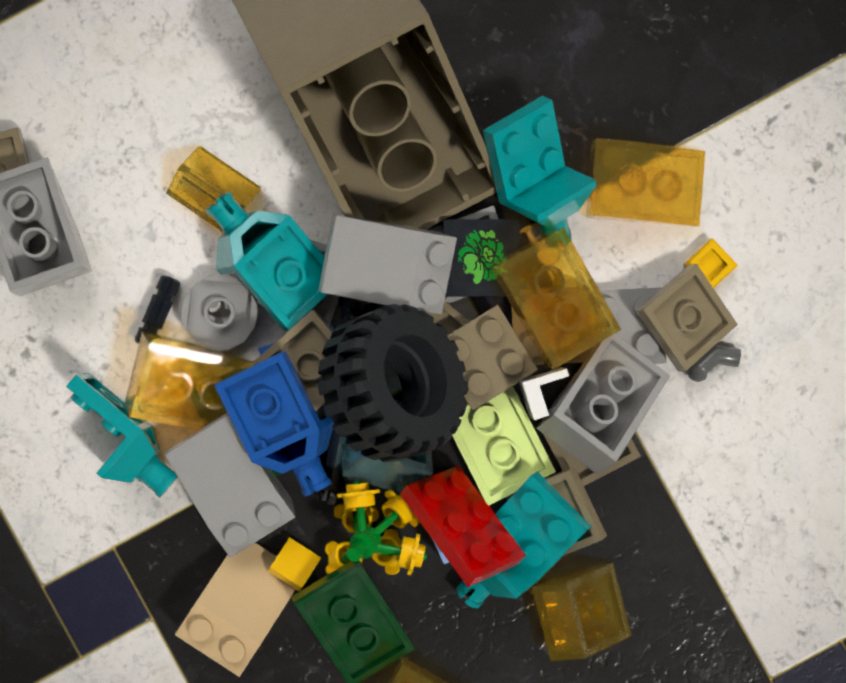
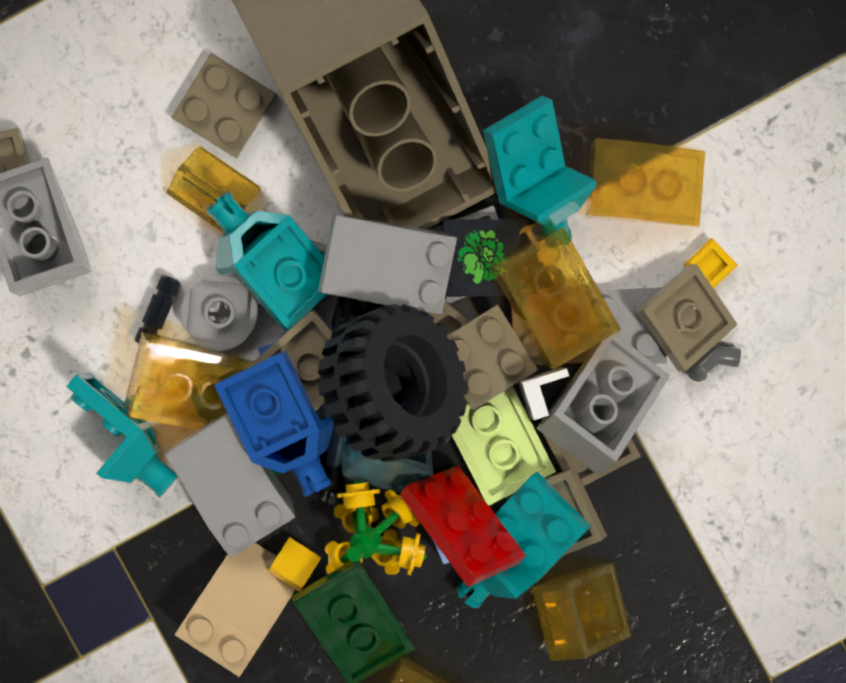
none -> dark tan plate [171,53,277,159]

